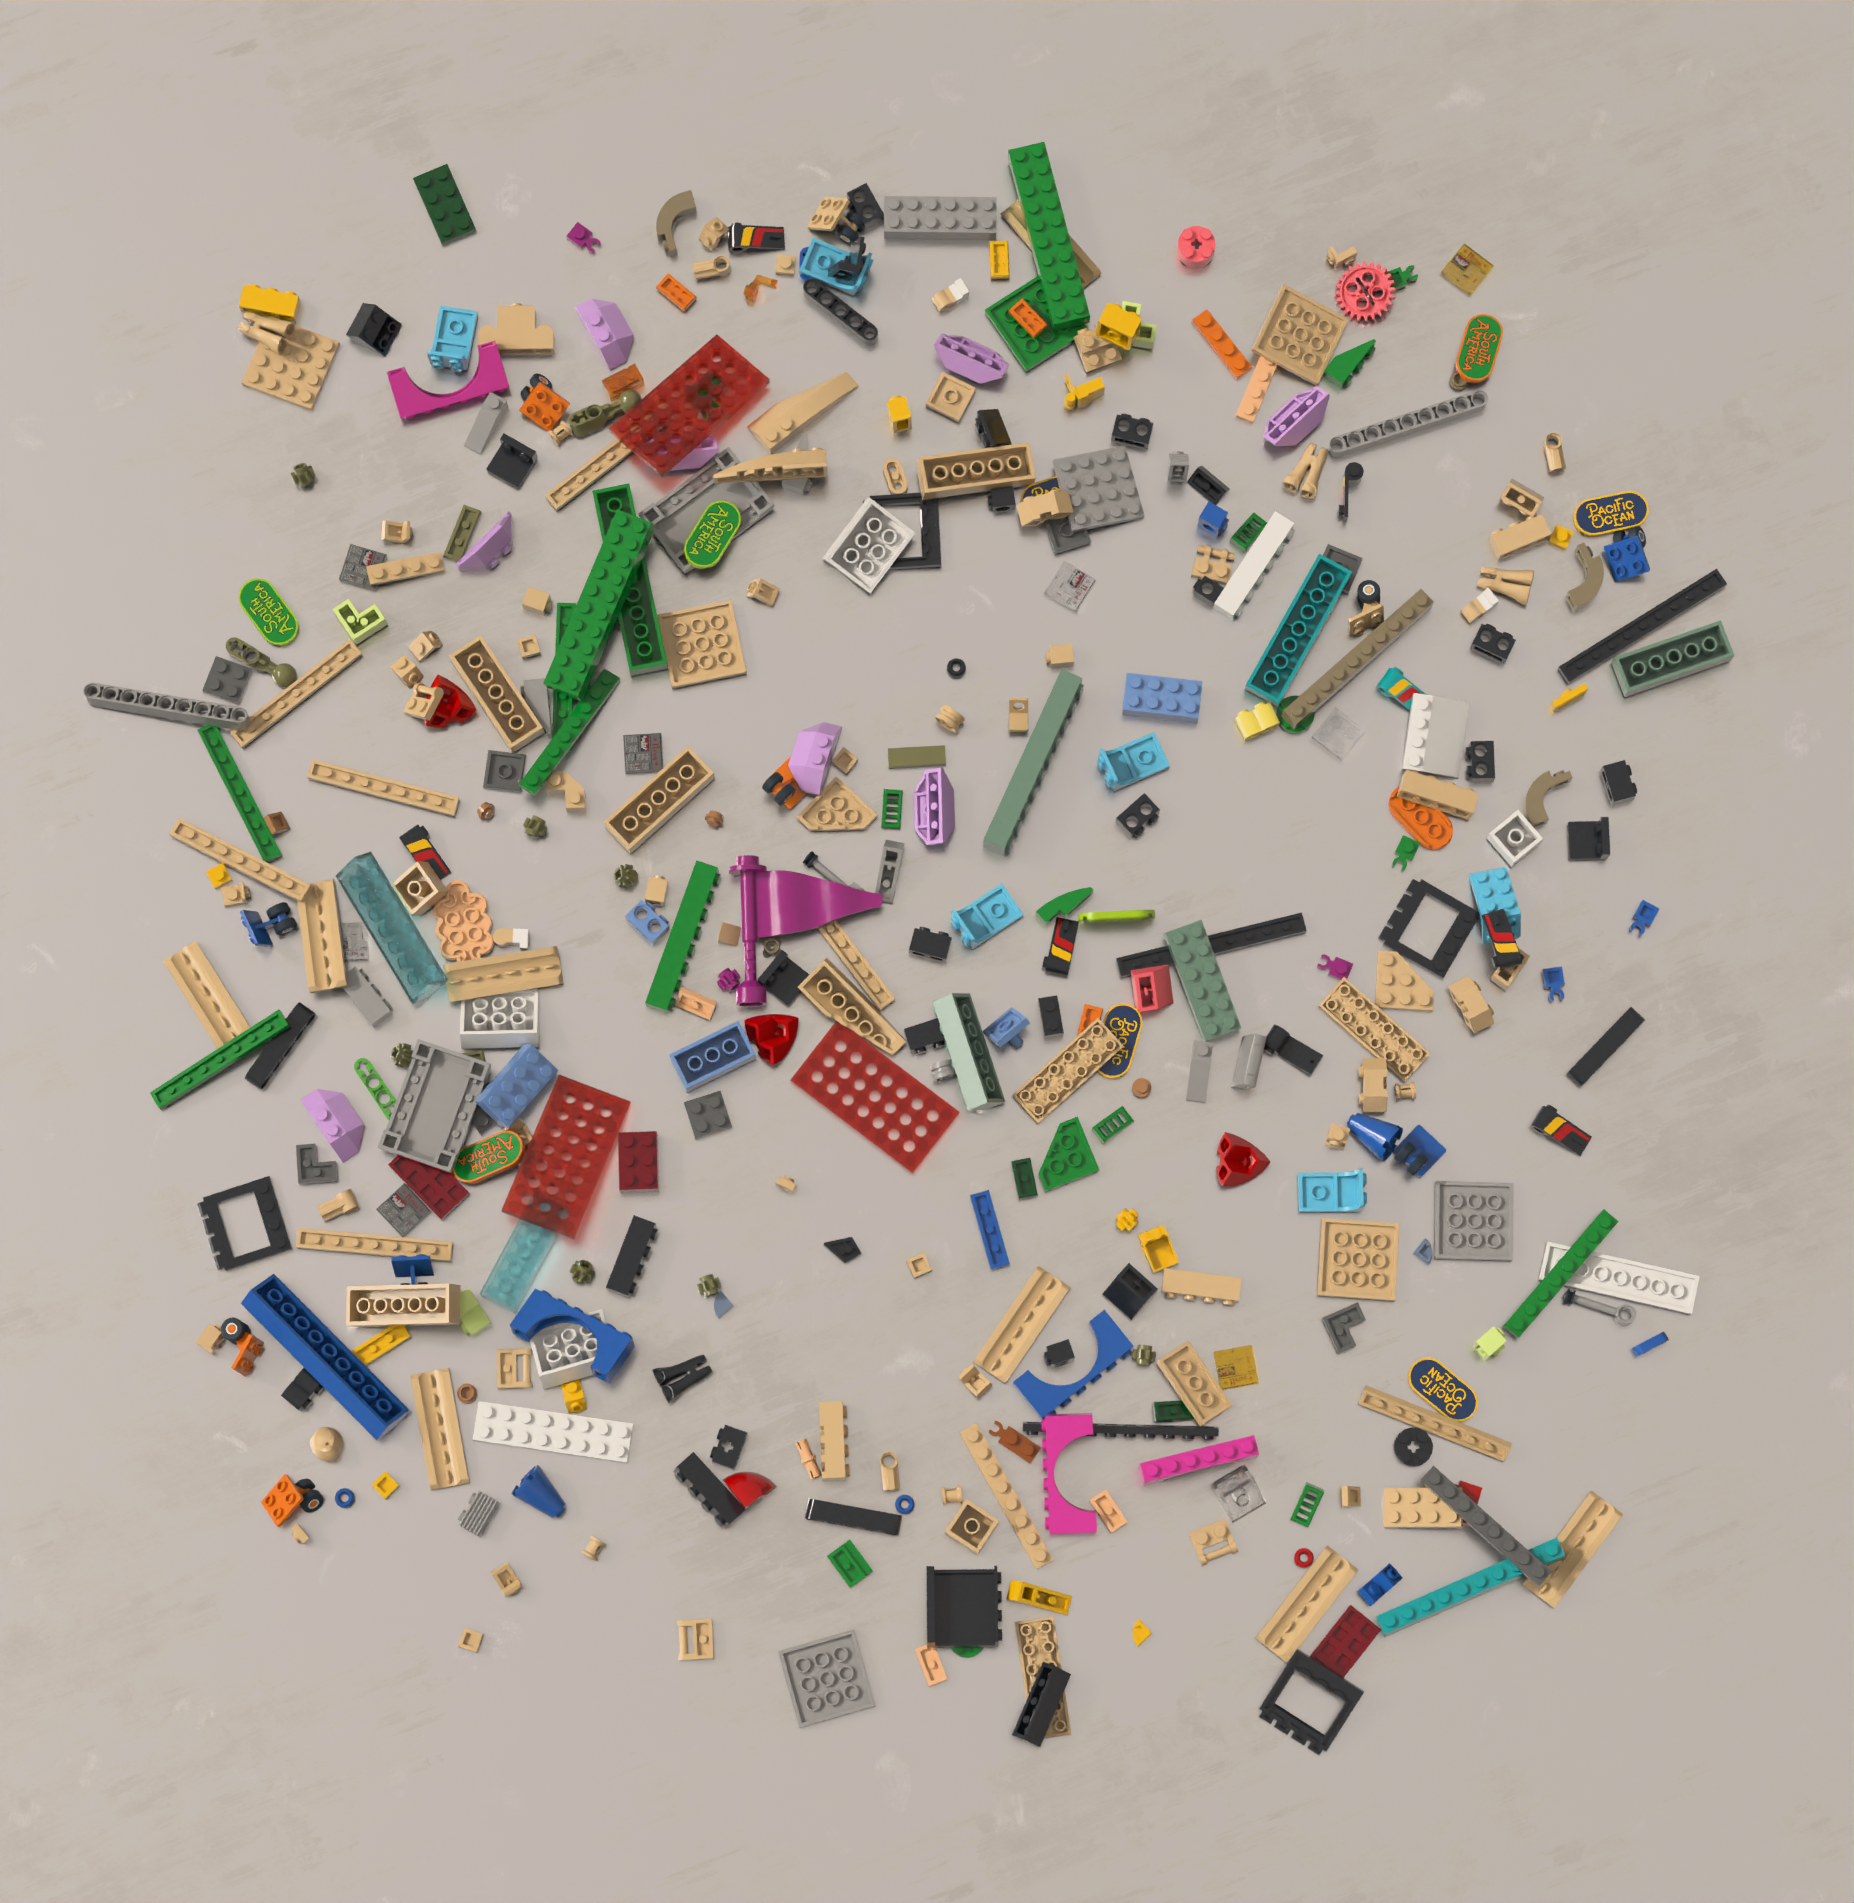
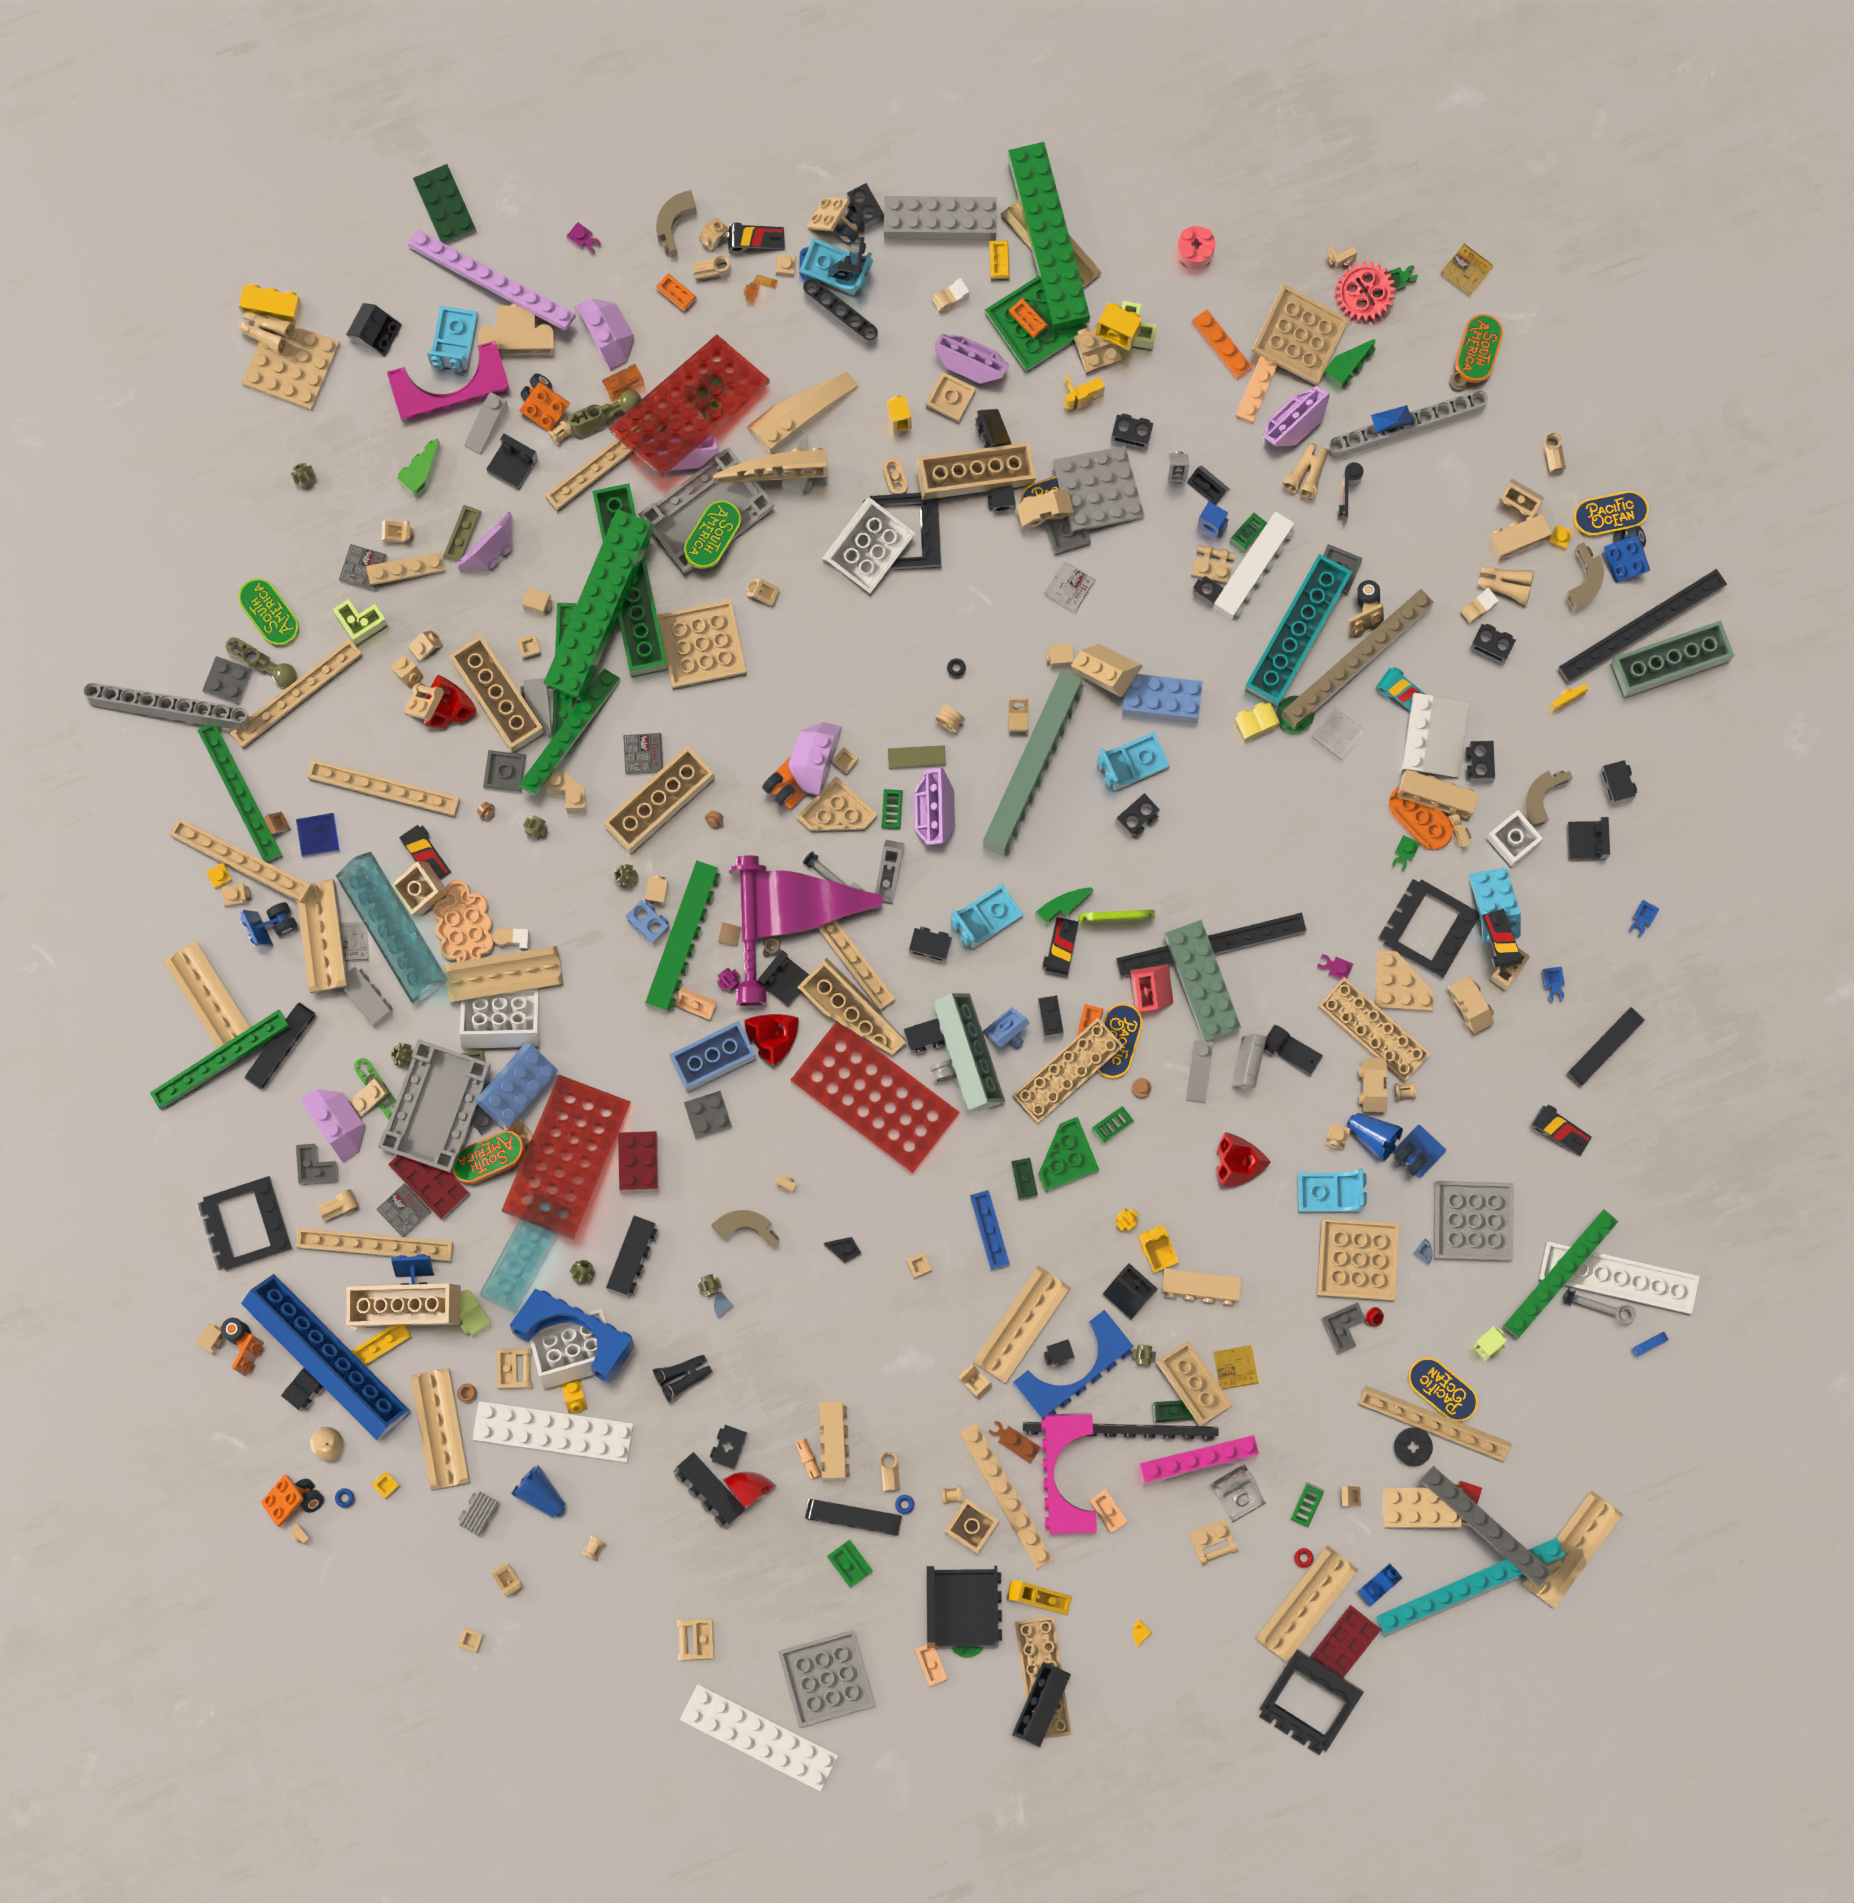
none -> clear blue tile [296,813,340,857]
none -> tan plate [349,1078,389,1117]
none -> bright green slope [397,438,440,497]
none -> lavender plate [408,230,576,331]
none -> white plate [680,1684,838,1792]
none -> dark tan arch [711,1210,779,1250]
none -> tan slope [1071,644,1143,697]
none -> red plate [1366,1307,1384,1326]
none -> blue slope [1371,405,1413,433]
none -> tan plate [1449,813,1471,847]

